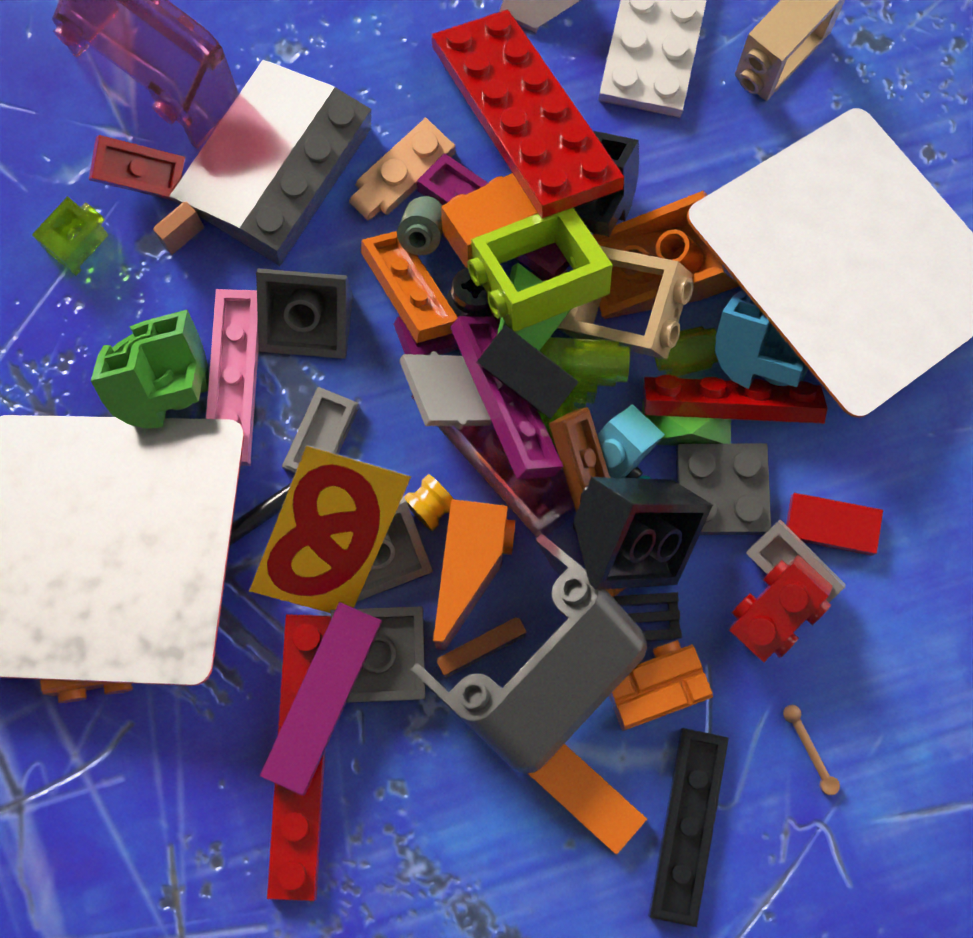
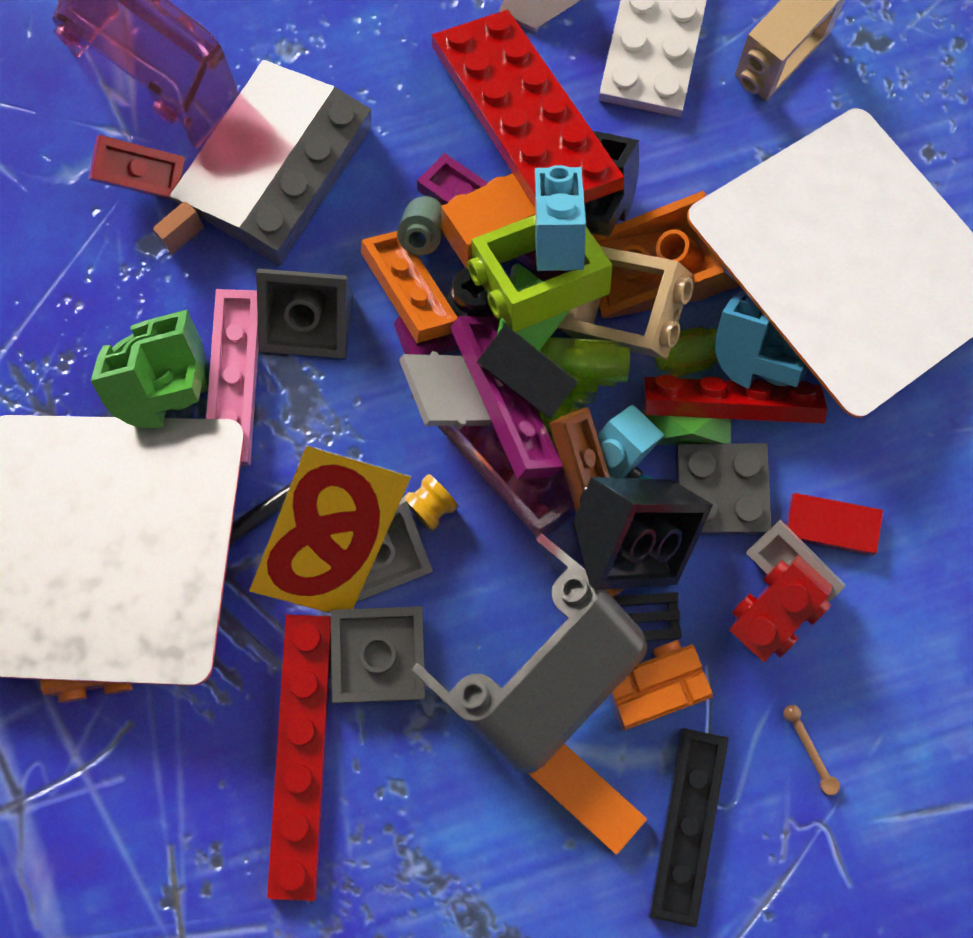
clear neon green brick [32,197,108,276] -> none
magenta tile [260,602,383,795] -> none
light grey tile [282,387,360,474] -> none
light nougat hinge [349,118,456,220] -> none
orange slope [433,499,516,650] -> none
dark orange tile [436,617,527,679] -> none
none -> medium azure slope [535,165,586,271]

